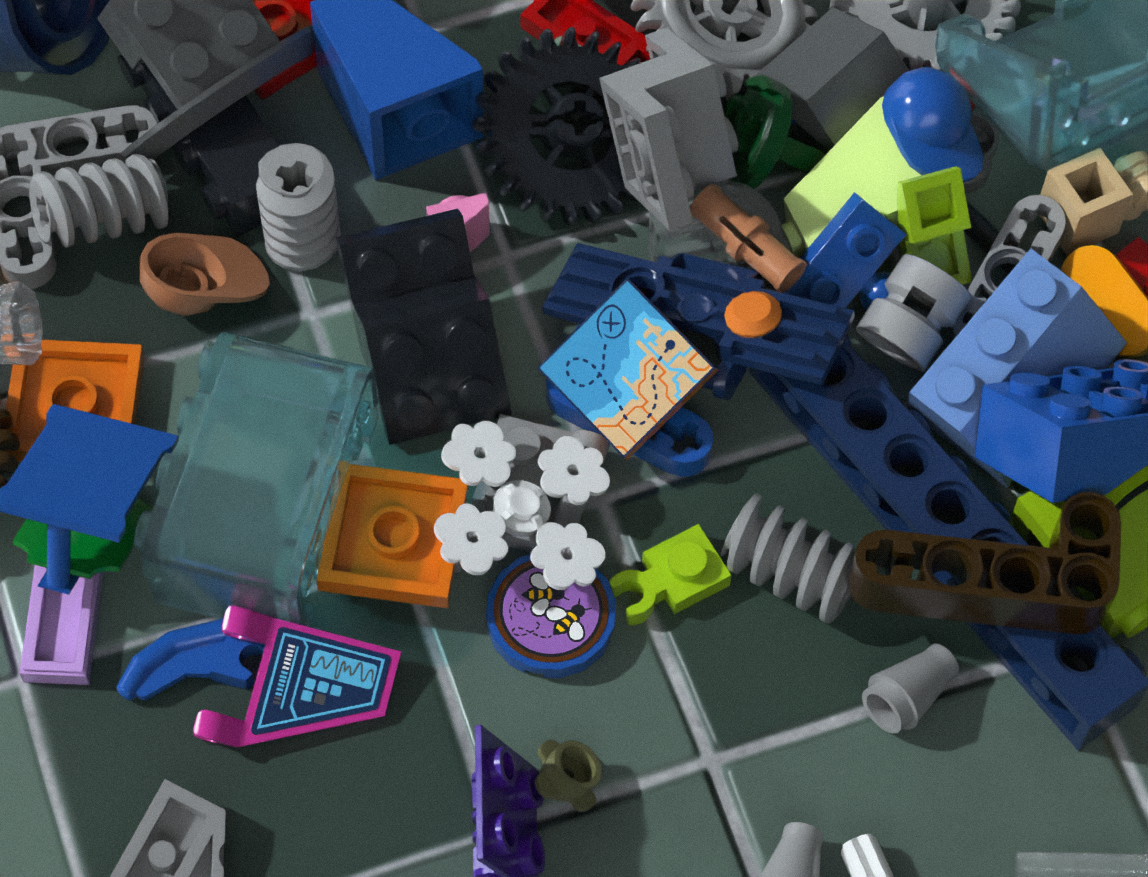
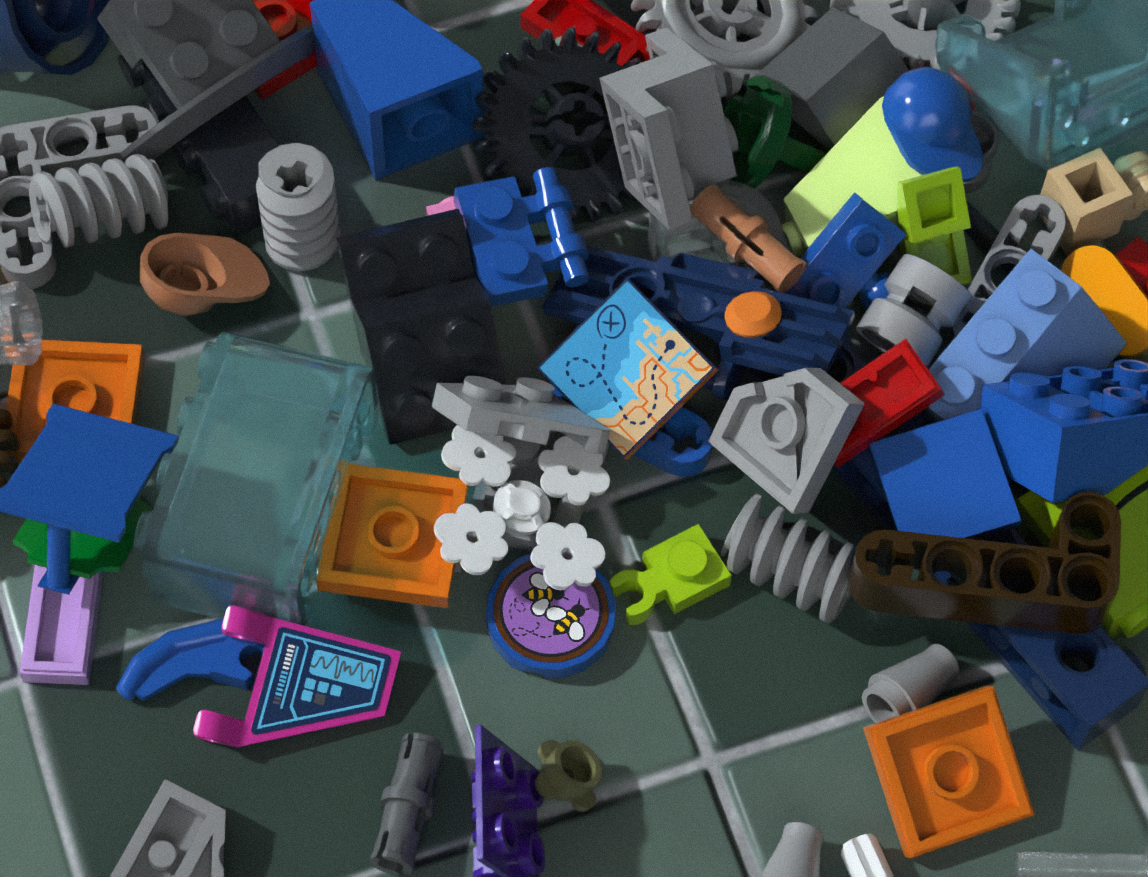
none -> dark grey pin [370,733,444,875]
none -> light grey wing [432,376,610,454]
none -> blue plate [453,167,590,307]
none -> light grey plate [708,368,865,514]
none -> red plate [834,339,945,468]
none -> orange tile [863,685,1035,859]
none -> blue piece [869,408,1022,540]

